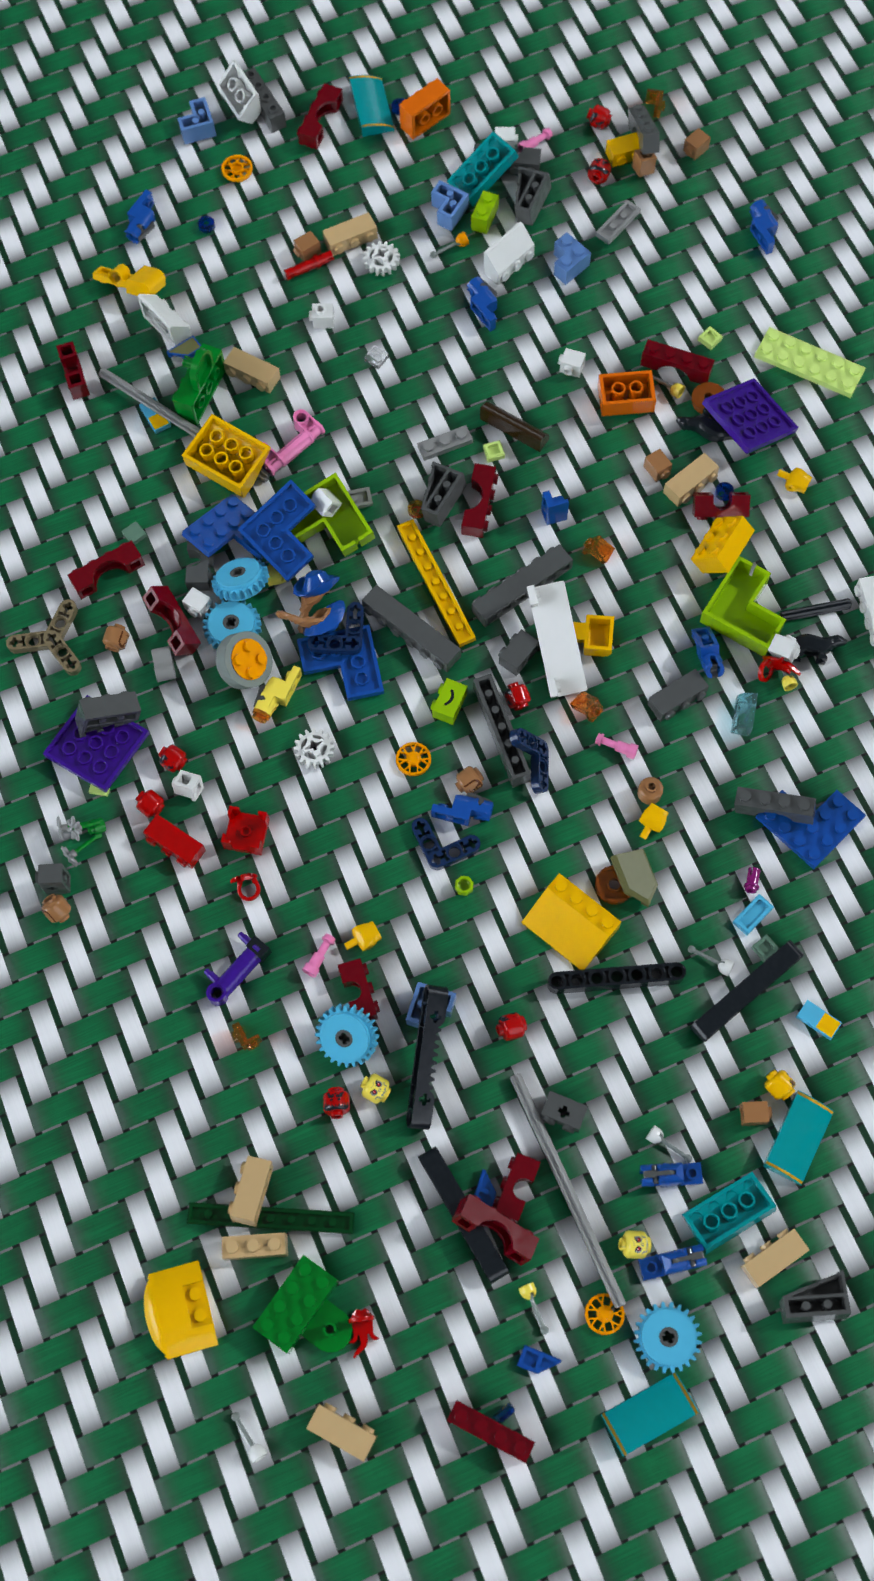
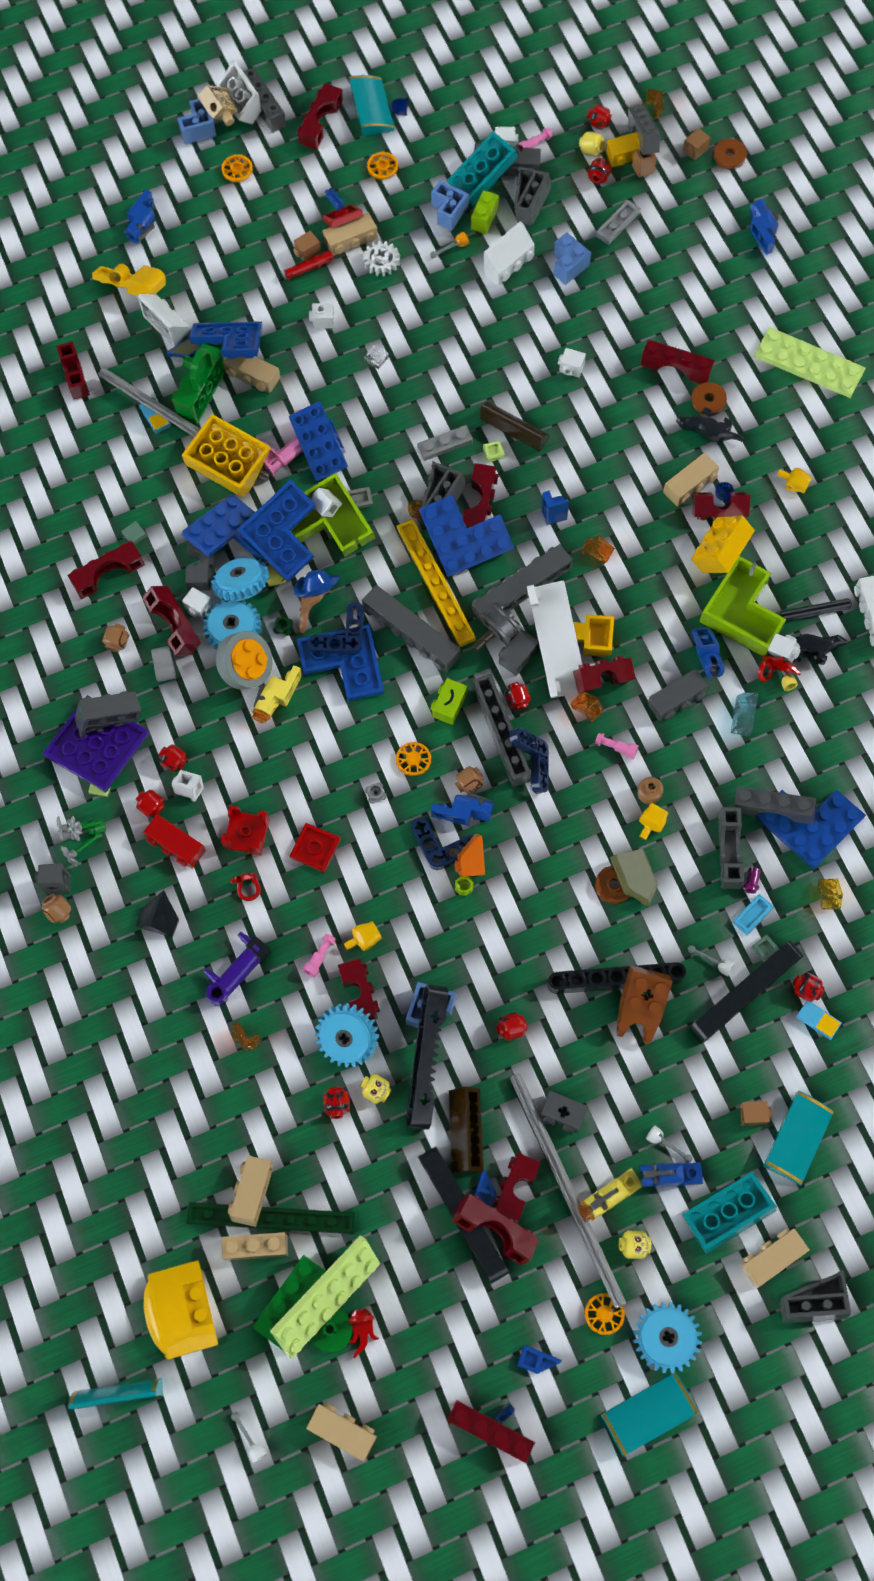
dark tan piece [6,599,82,676] -> none
clear blue tile [198,216,215,234] -> none
hat [275,600,346,637] -> none
white gear [293,728,335,770] -> none
orange brick [399,78,451,139] -> none
blue plate [467,276,497,332] -> none
hinge [518,1282,549,1335] -> none
yellow slope [521,873,621,970] -> none
orange brick [597,370,656,416] -> none
blue plate [638,1244,707,1281] -> none
medium nougat brick [644,449,672,482] -> none
light yellow hinge [652,374,685,399] -> none
yellowish green tile [698,326,723,350] -> none
dark purple plate [702,378,799,454] -> none
yellow head [765,1069,795,1101] -> none
none -> teal slope [68,1378,163,1409]
none -> black slope [136,890,179,938]
none -> blue plate [190,321,263,359]
none -> tan torso [197,85,237,126]
none -> yellowish green plate [270,1235,380,1359]
none -> dark green plate [273,617,293,636]
none -> blue bracket [289,401,348,481]
none -> red tile [289,823,341,873]
none -> red tile [322,204,364,228]
none -> blue axle [325,188,345,211]
none -> light grey plate [365,782,387,804]
none -> light orange wheel [367,152,398,180]
none -> blue plate [418,495,514,577]
none -> dark brown brick [449,1087,484,1173]
none -> orange slope [455,834,485,877]
none -> flat silver wheel [473,602,523,651]
none -> dark red arch [573,655,636,693]
none -> light yellow plate [577,1168,642,1222]
none -> light yellow head [579,131,605,156]
none -> dark orange brick [616,965,673,1044]
none -> dark orange tile [713,139,747,169]
none -> dark grey arch [718,807,745,889]
none -> red head [793,972,825,1002]
none -> clear yellow bracket [818,878,843,910]

